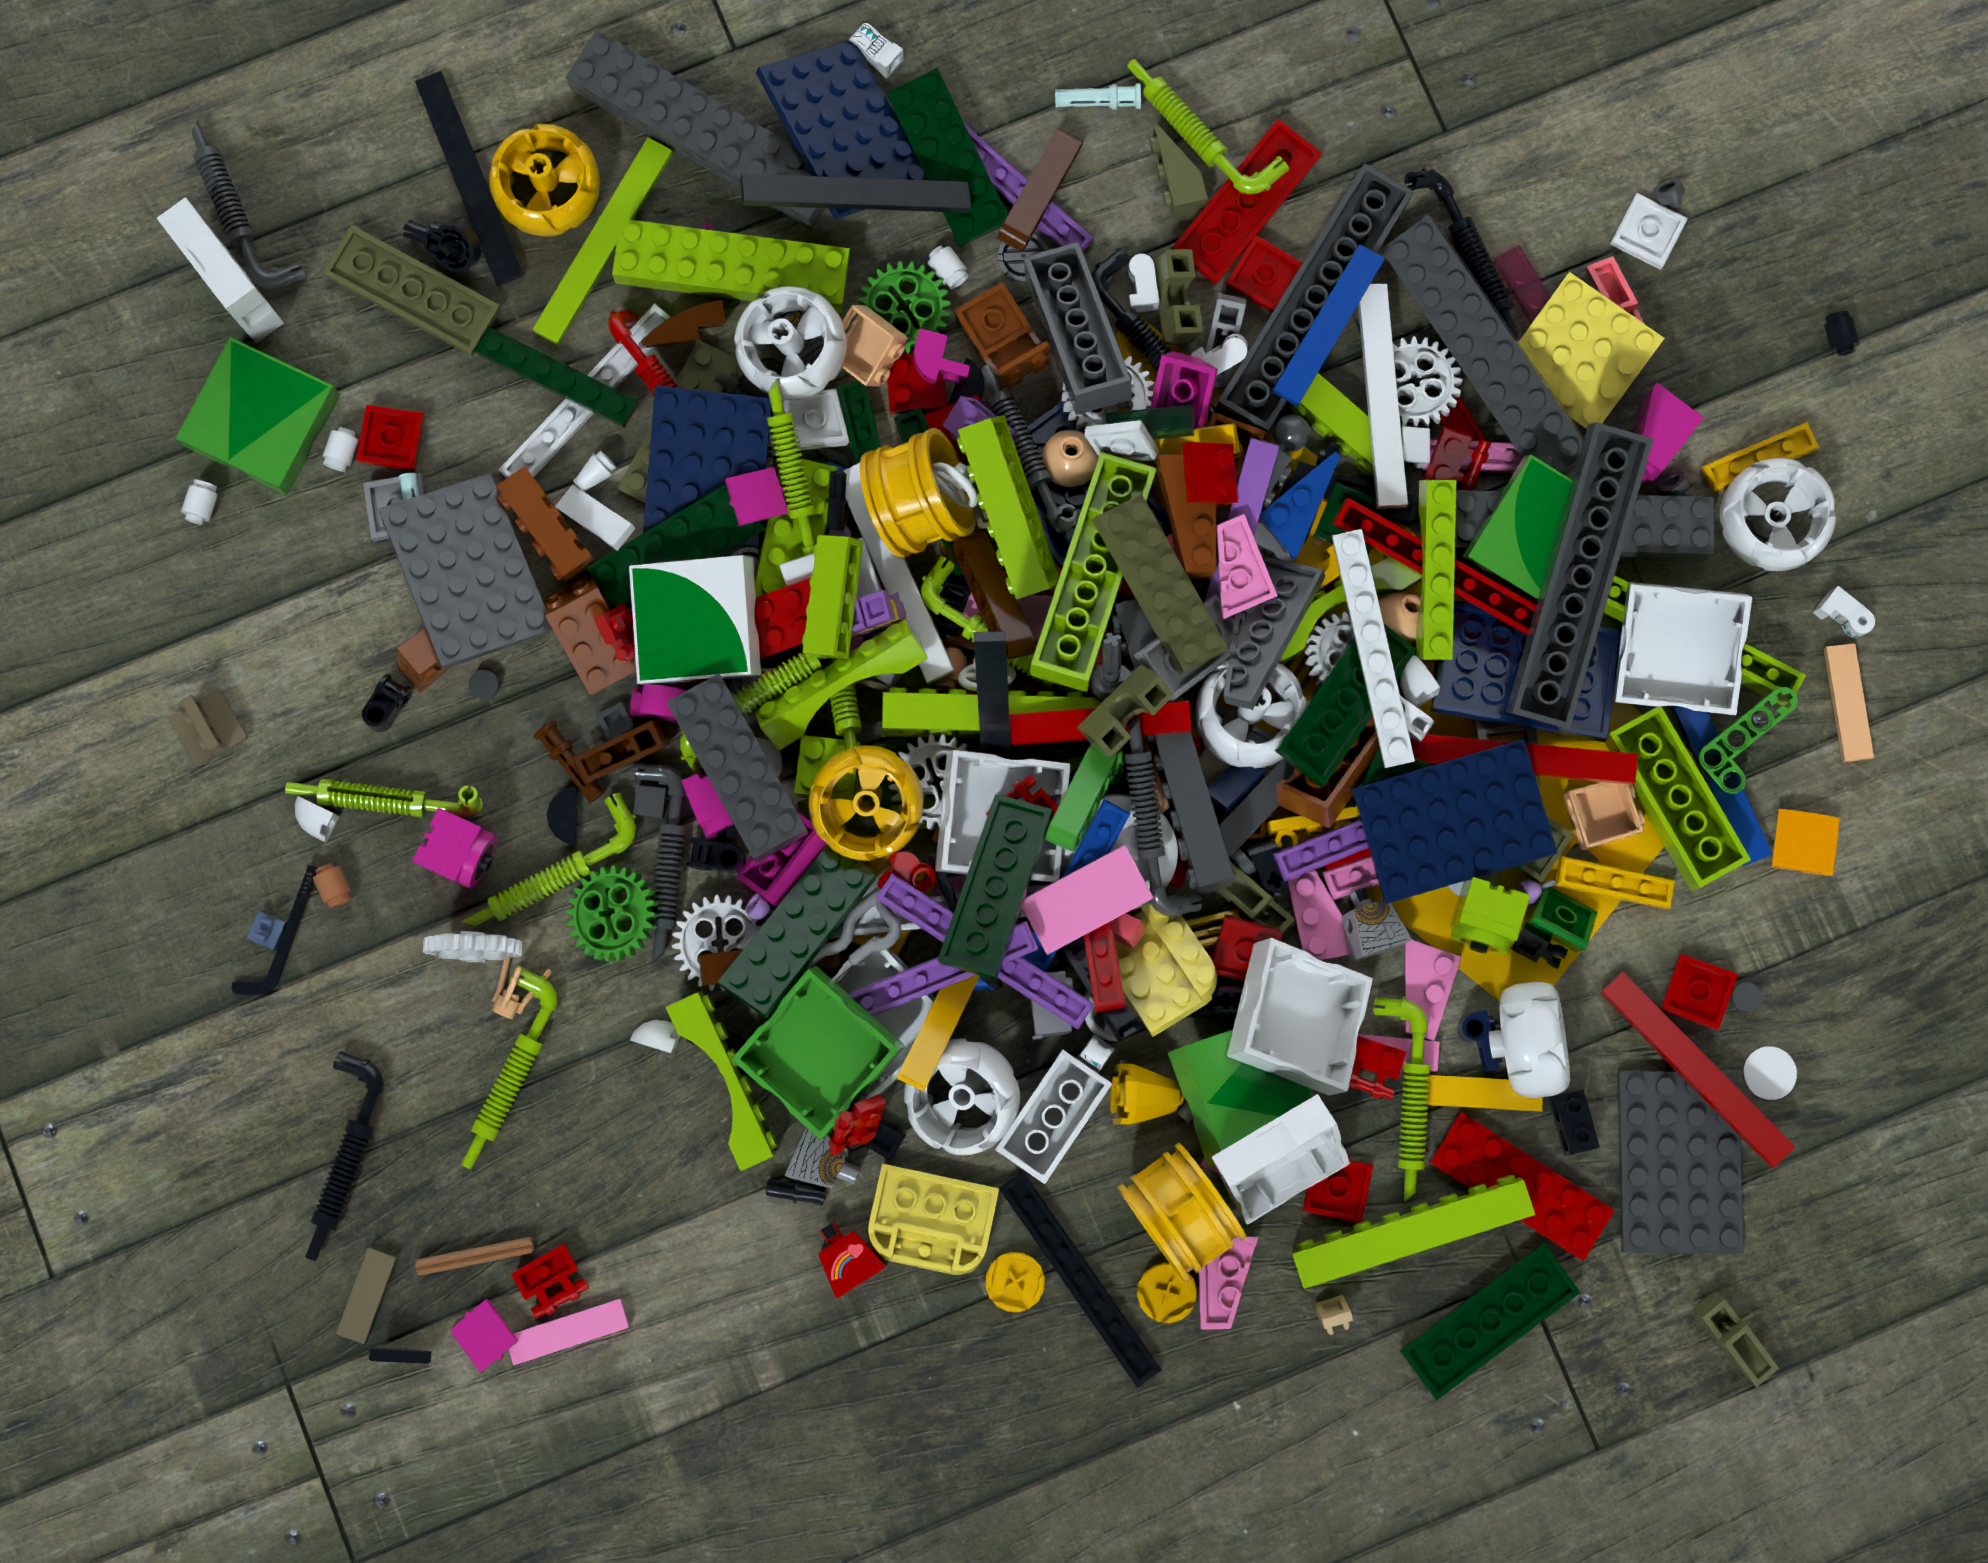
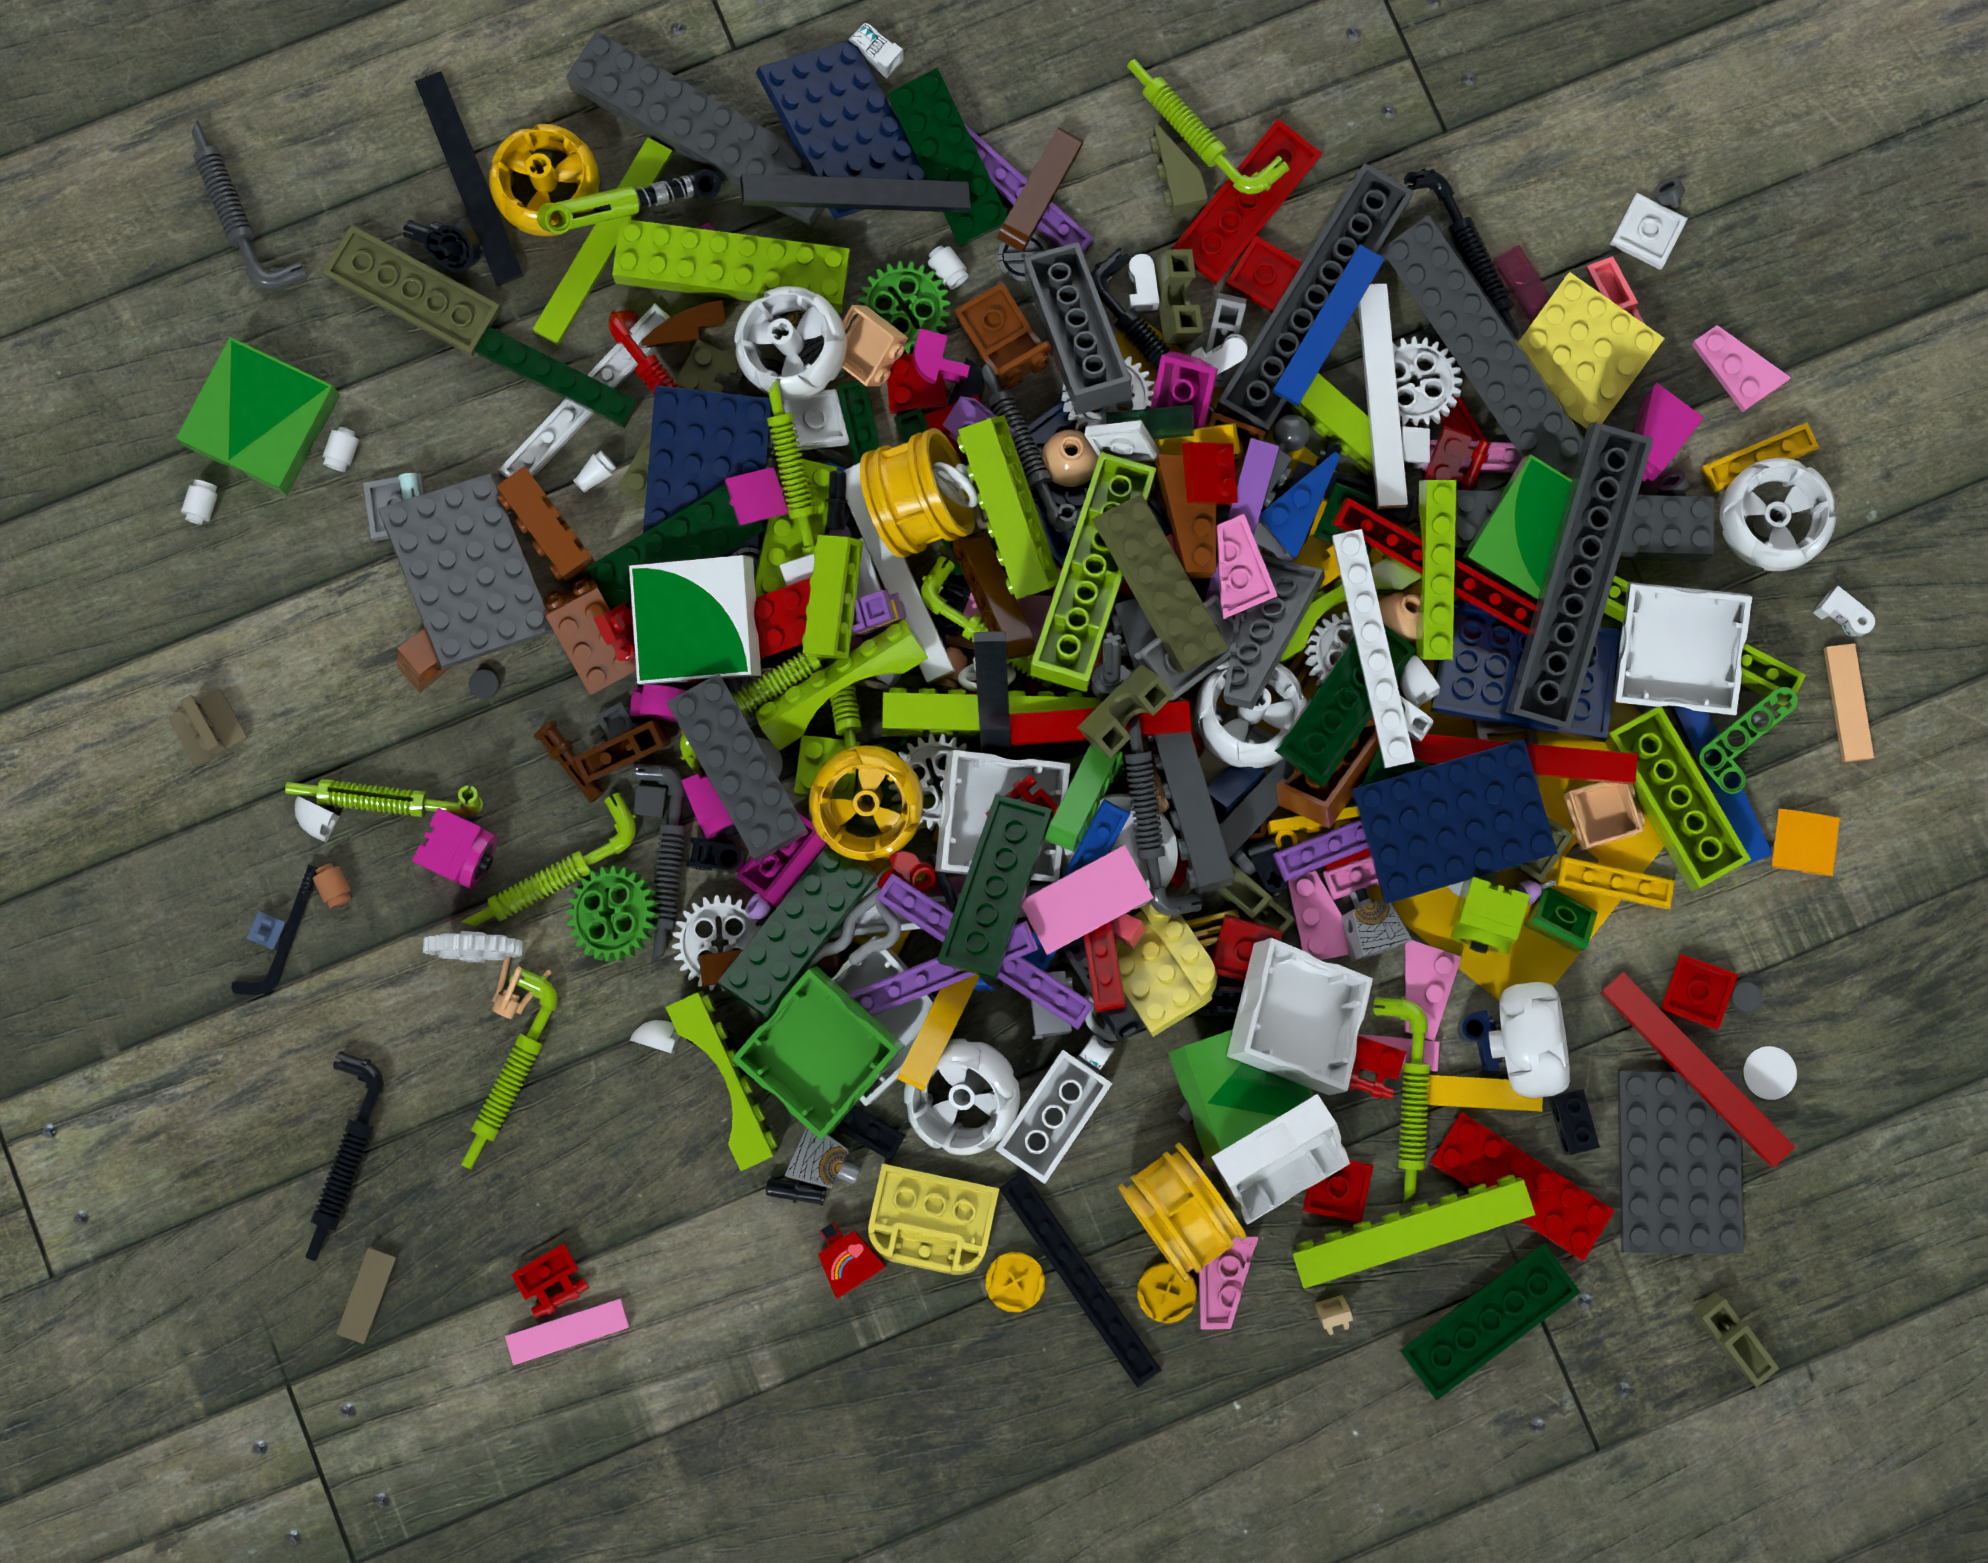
white tile [157,197,284,344] -> none
red plate [356,405,425,471] -> none
black piece [362,673,413,732] -> none
black tile [369,1348,432,1364] -> none
medium nougat axle [415,1237,535,1275] -> none
dark pink piece [449,1299,519,1373] -> none
black tile [547,786,578,846] -> none
white tile [555,484,635,551] -> none
red plate [828,1094,886,1155] -> none
light aqua pin [1055,83,1141,110] -> none
yellow cone [1110,1064,1184,1125] -> none
black plate [1510,922,1568,969] -> none
black brick [1824,311,1860,356] -> none
none -> piece [537,168,721,234]
none -> bright pink wing [1691,325,1791,412]

